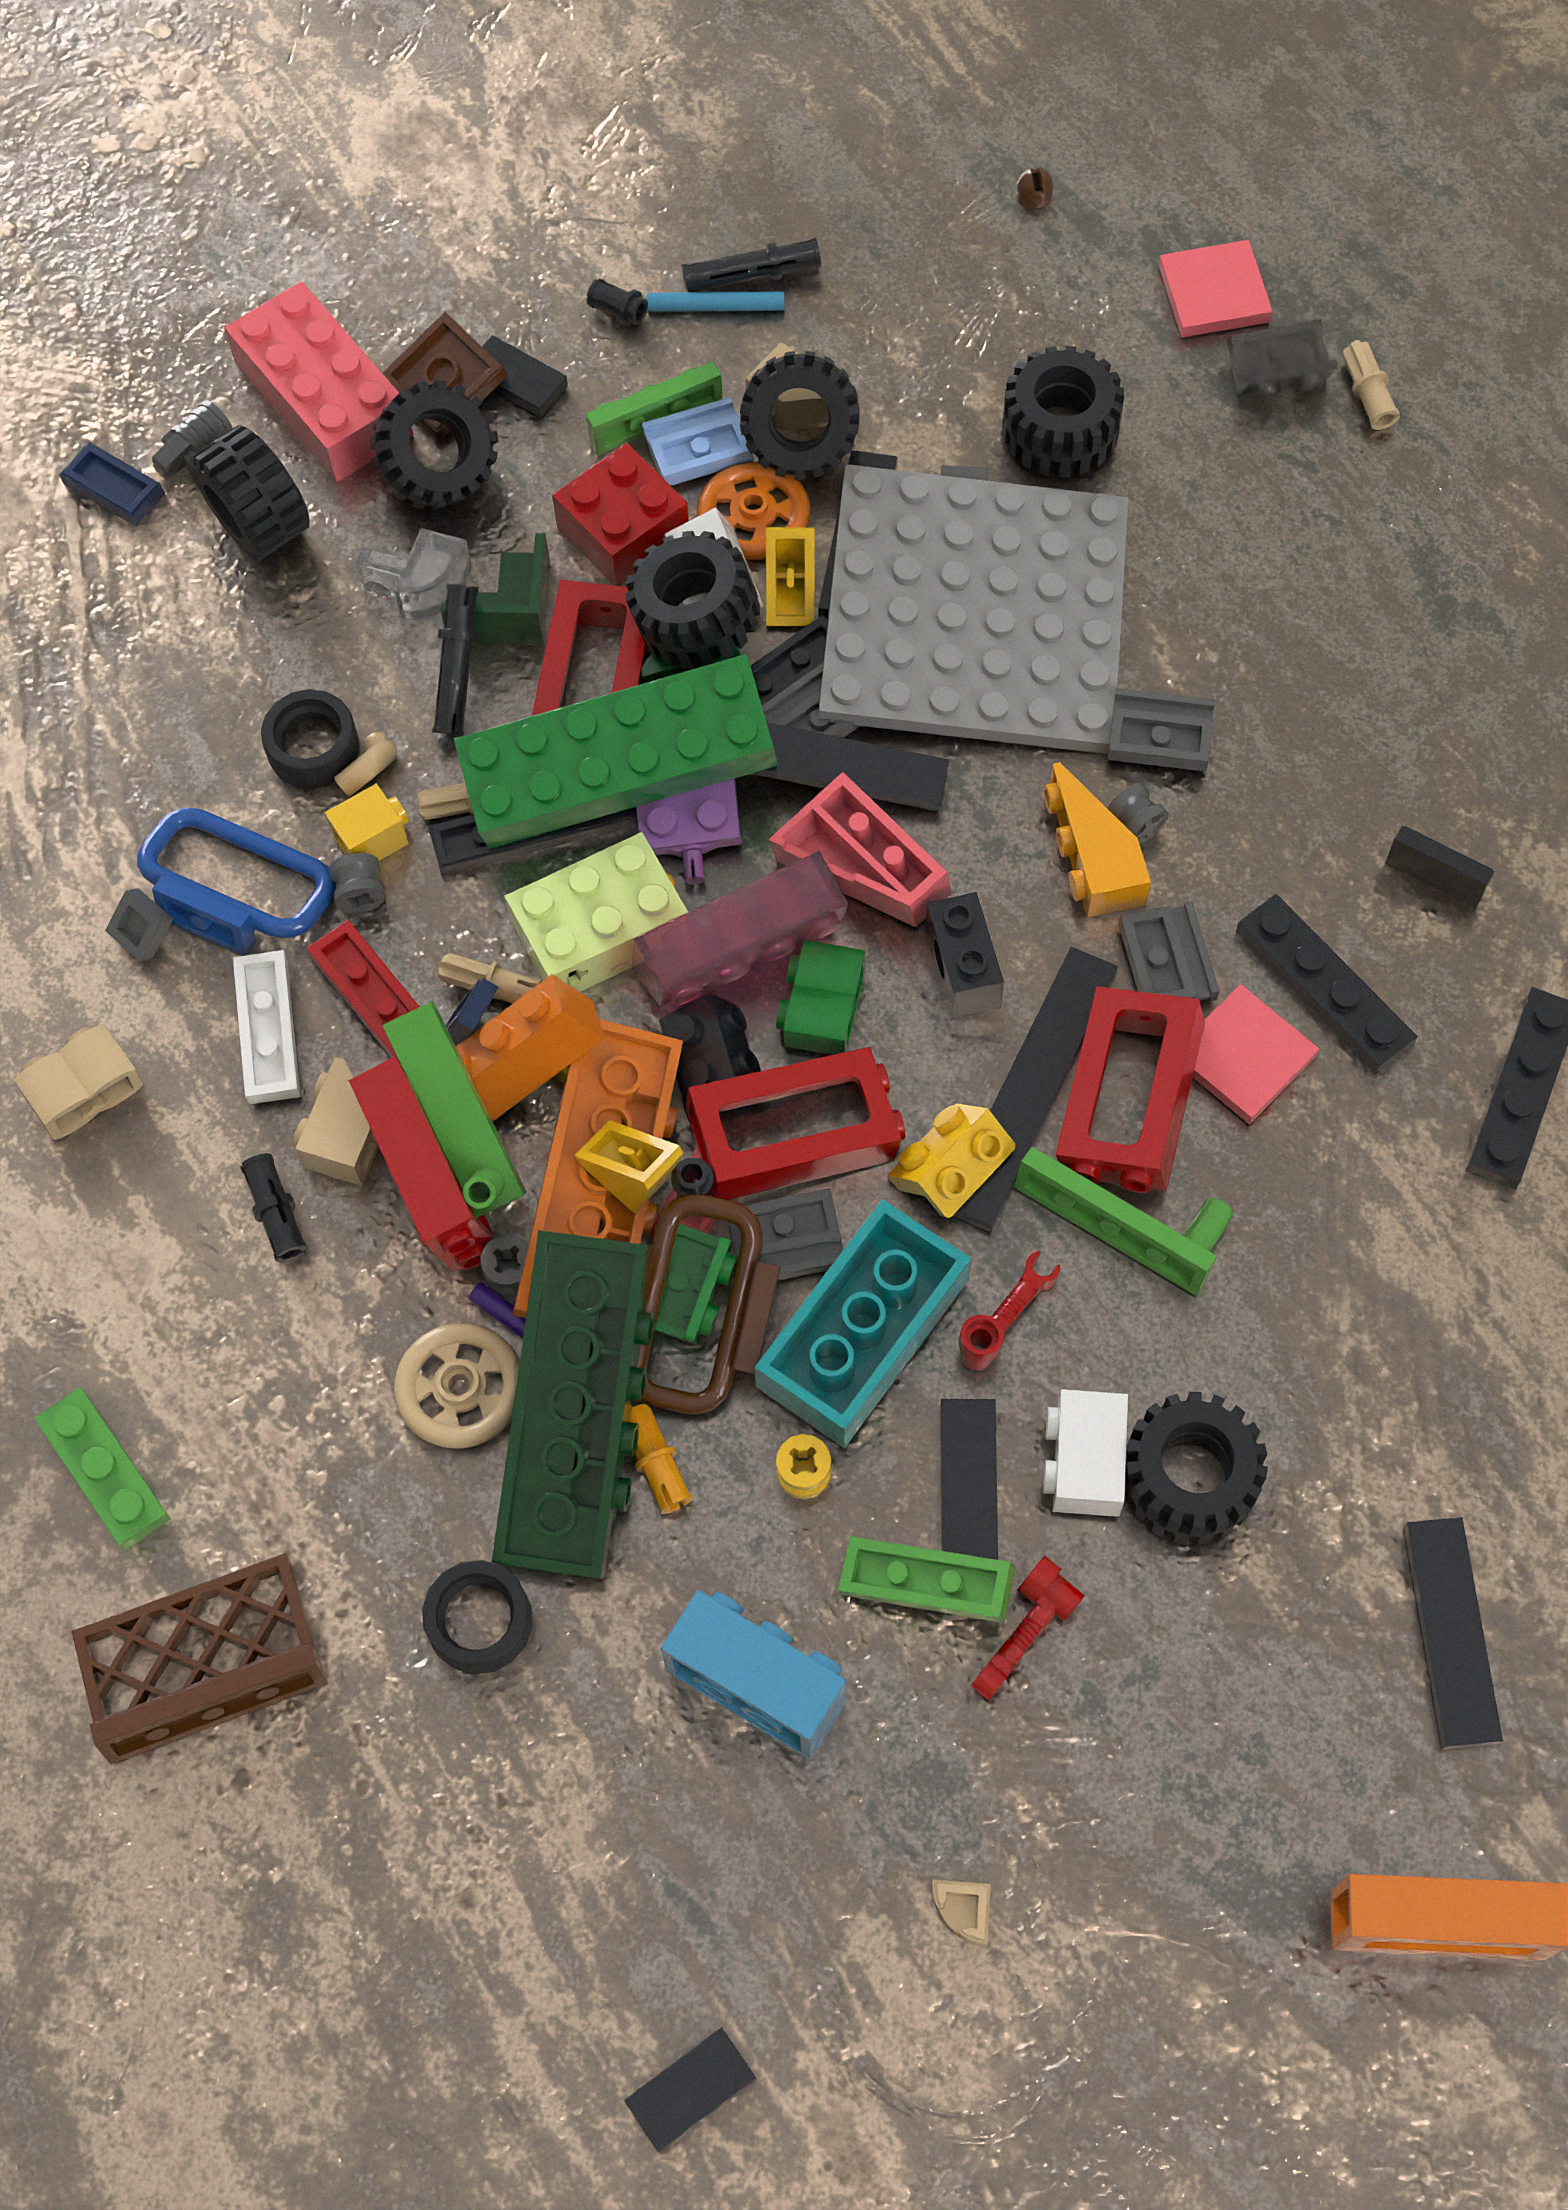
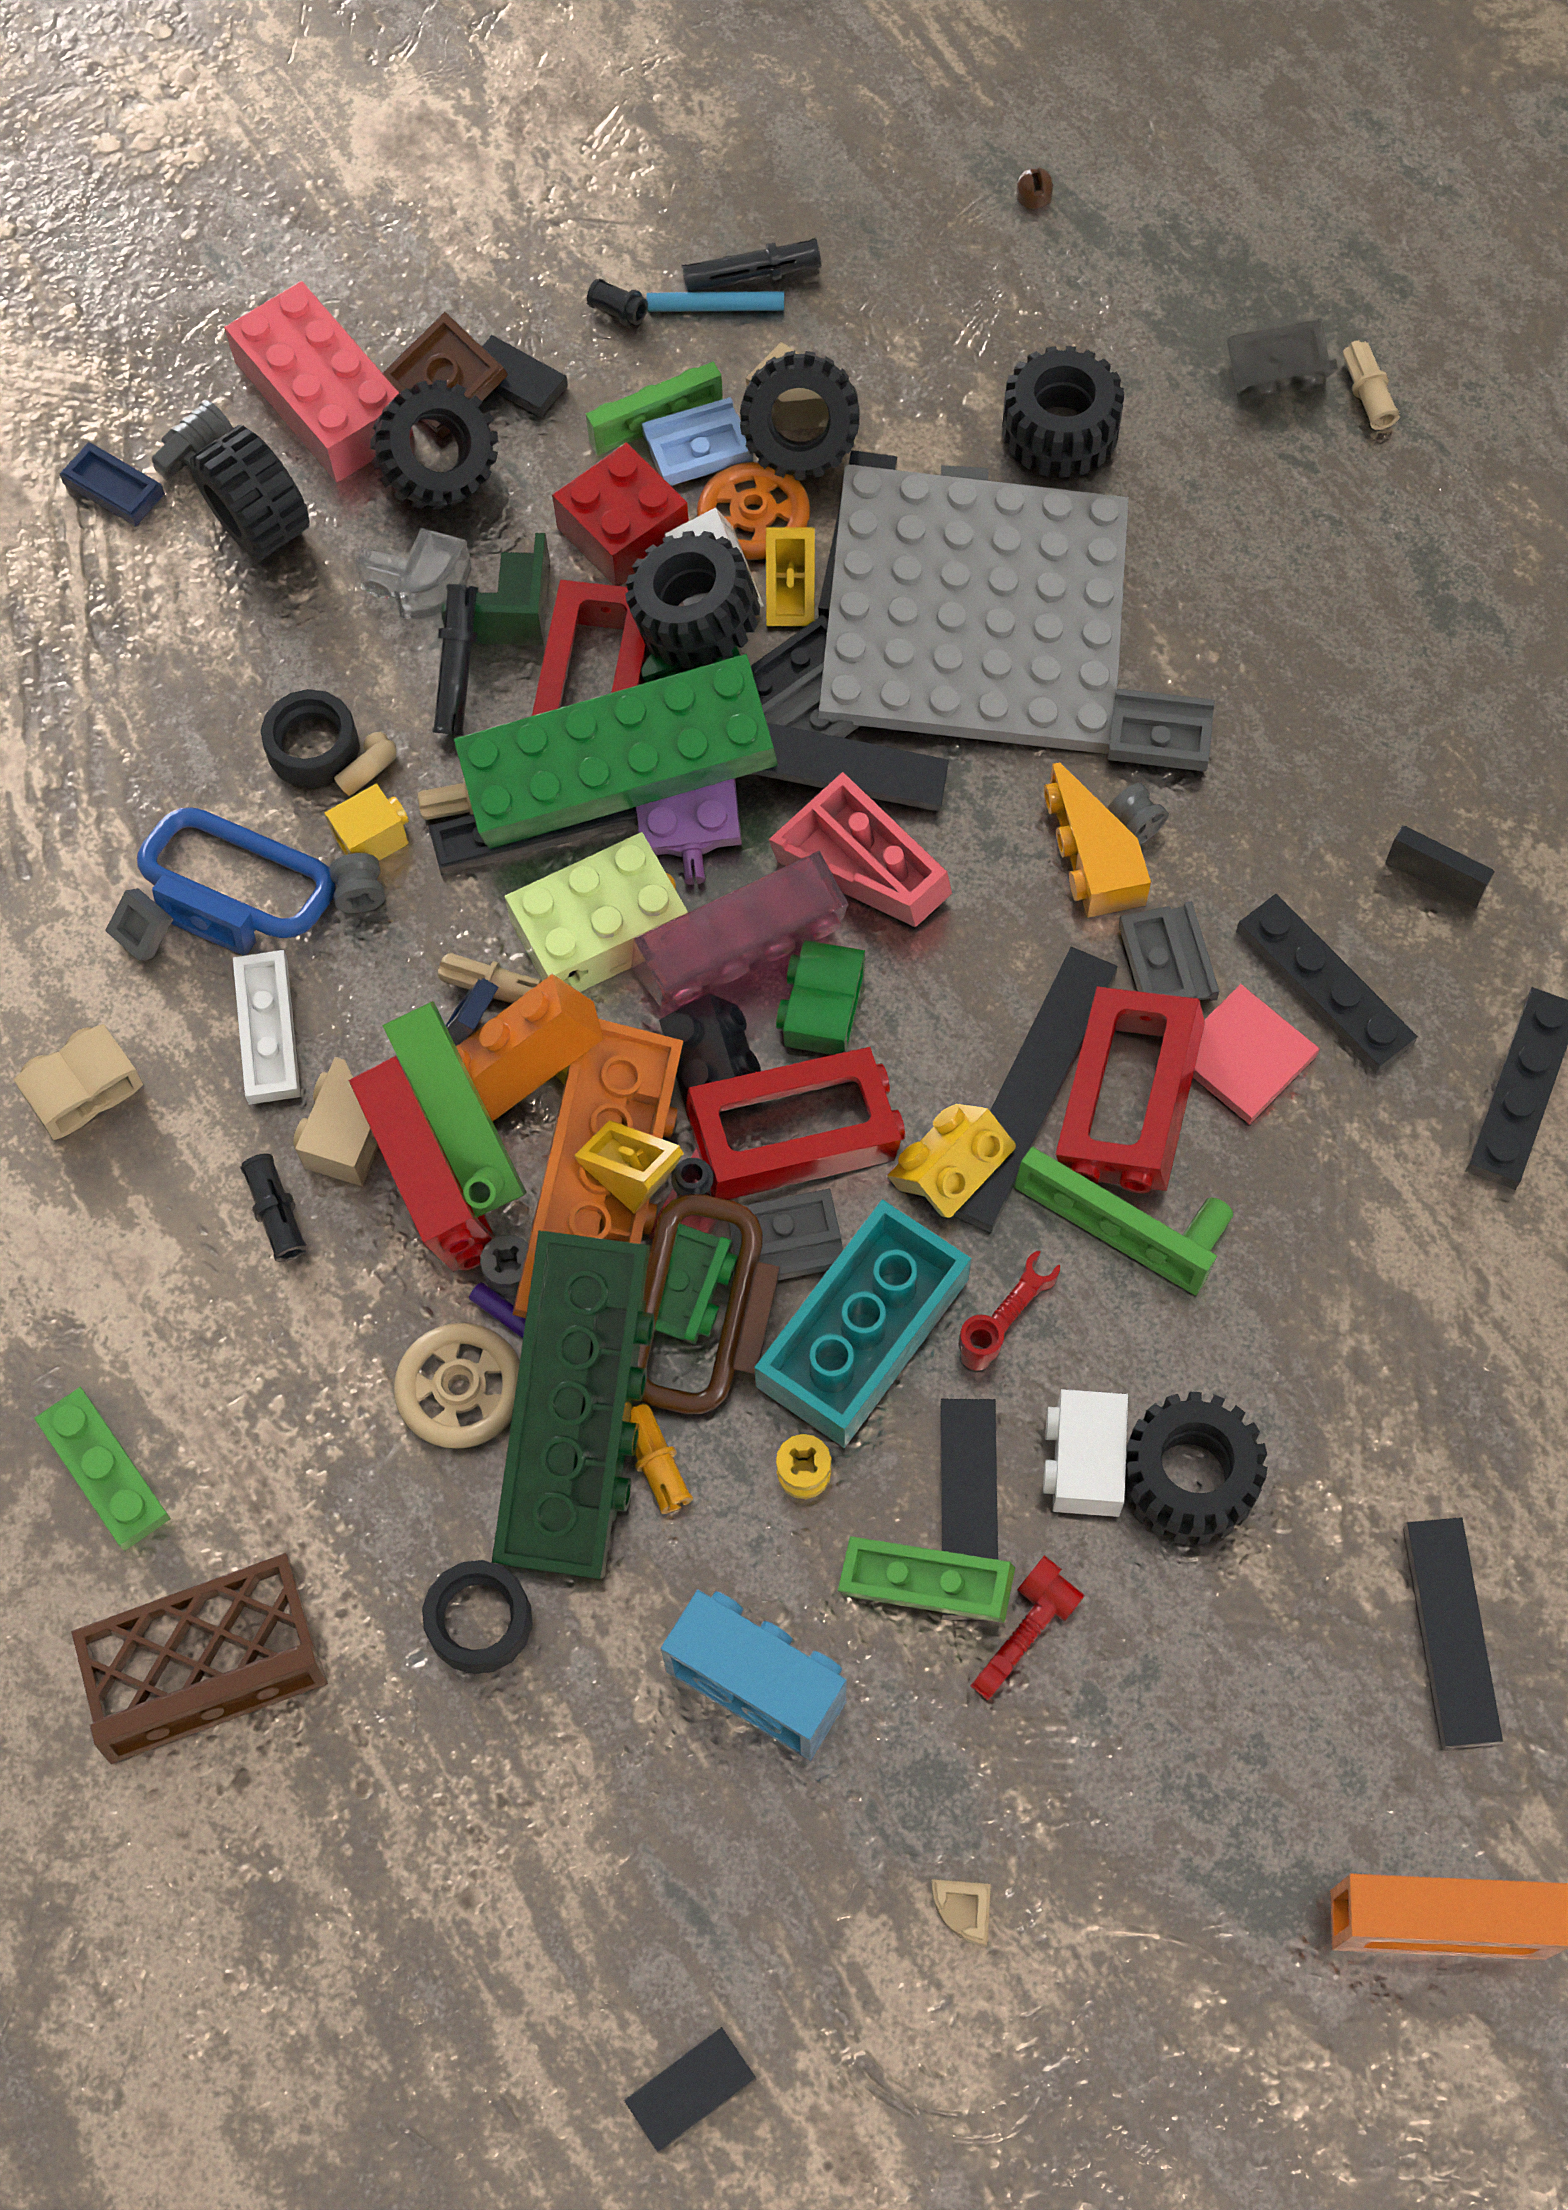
red plate [307,920,420,1058] -> none
black brick [925,892,1004,1020] -> none
coral tile [1158,240,1273,338] -> none

